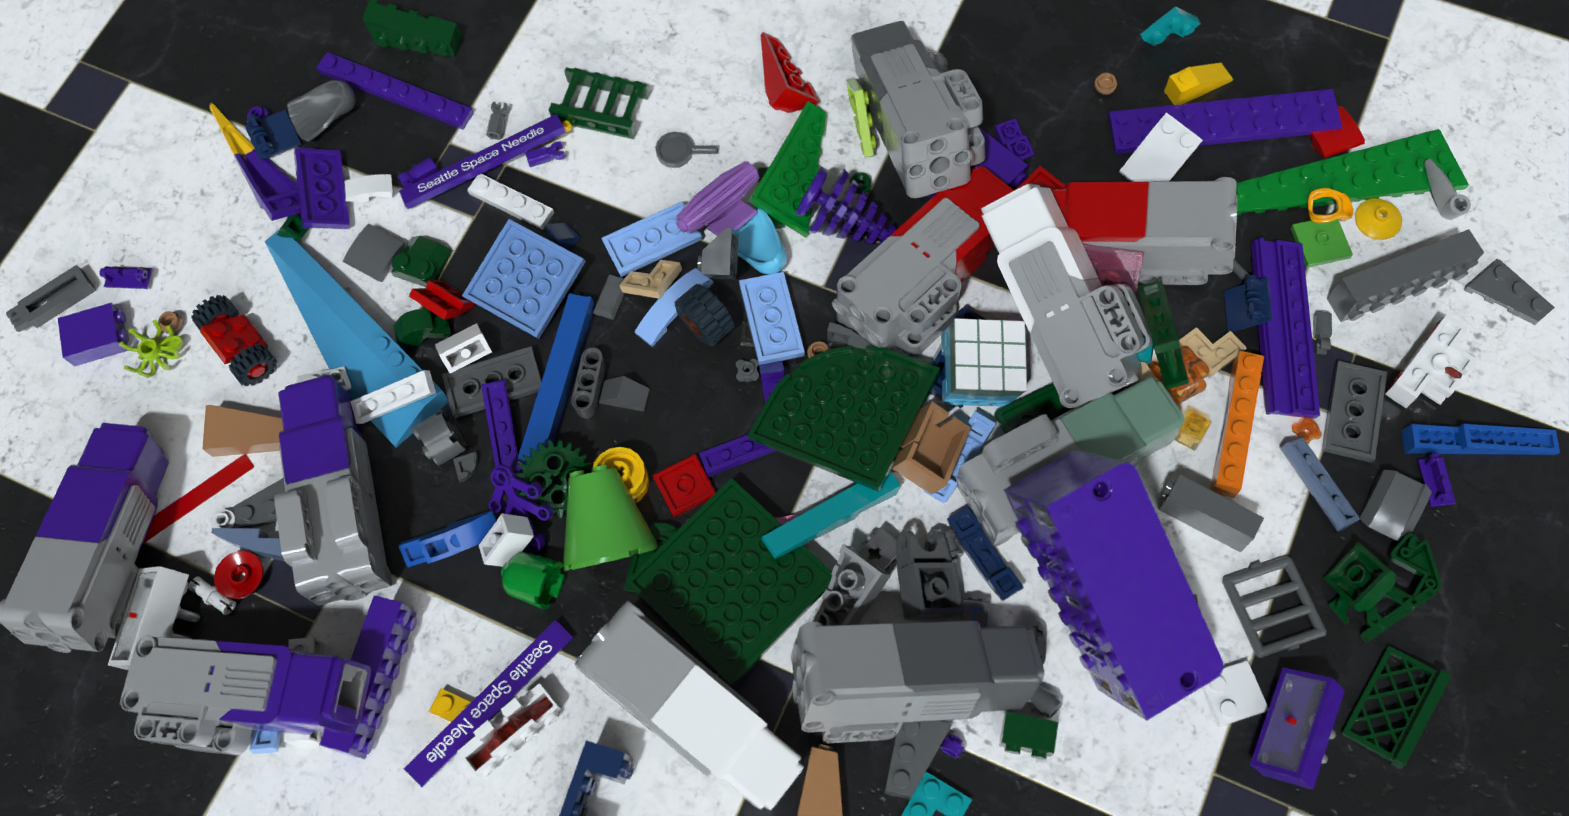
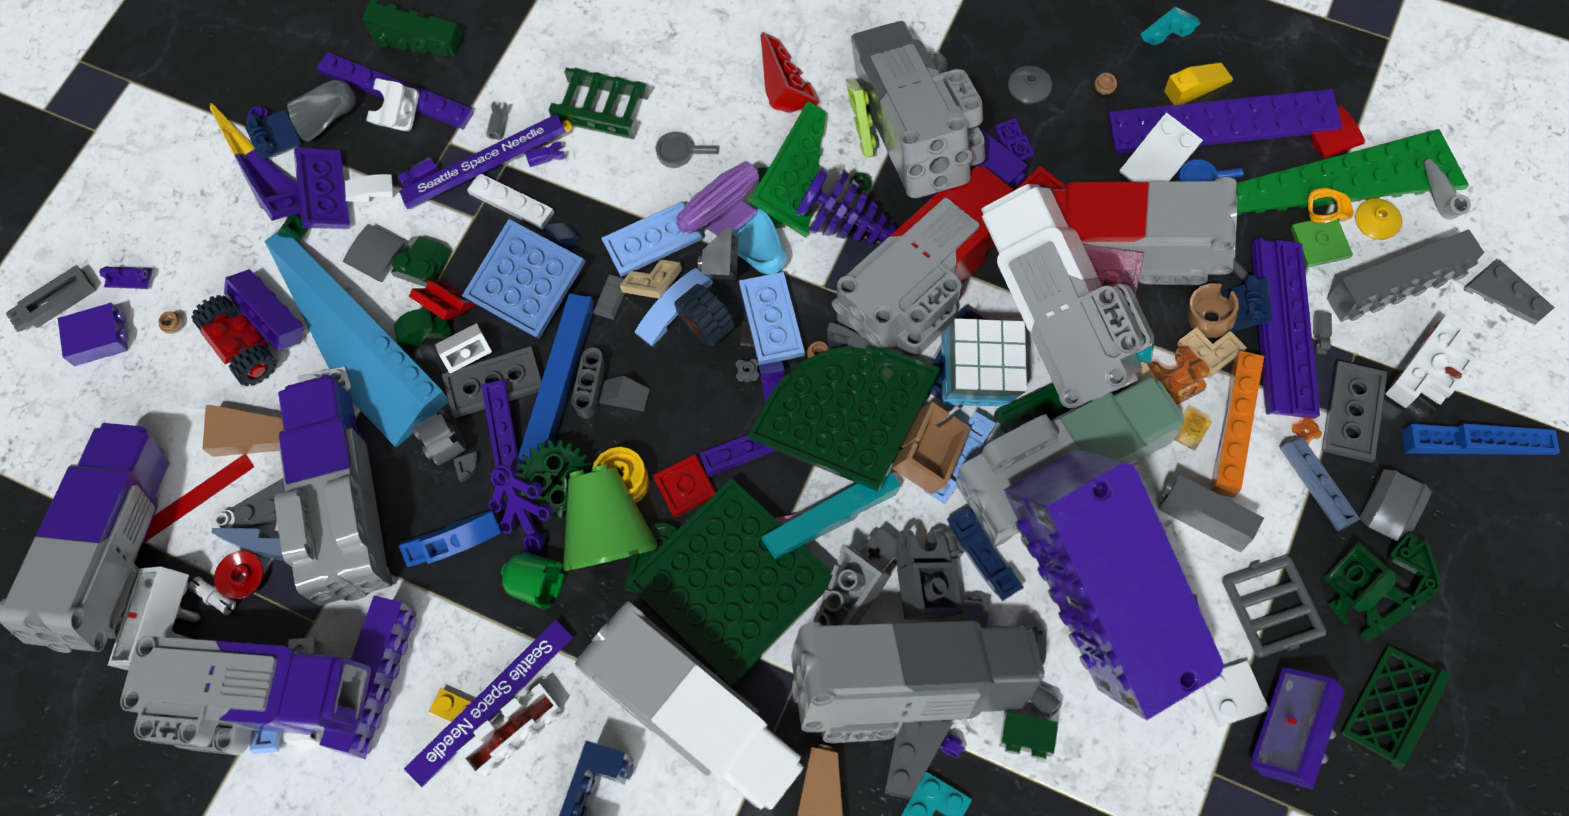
lime animal [119,320,183,378] -> none
white plate [350,370,436,424] -> none
white brick [479,514,534,567] -> none
dark green fence [1138,280,1189,389] -> none
dark purple hinge [1418,453,1456,507] -> none
none -> dark purple brick [224,269,304,351]
none -> white piece [366,79,419,131]
none -> dark grey dish [1008,66,1052,104]
none -> blue piece [1178,159,1243,182]
none -> medium nougat piece [1188,283,1239,338]

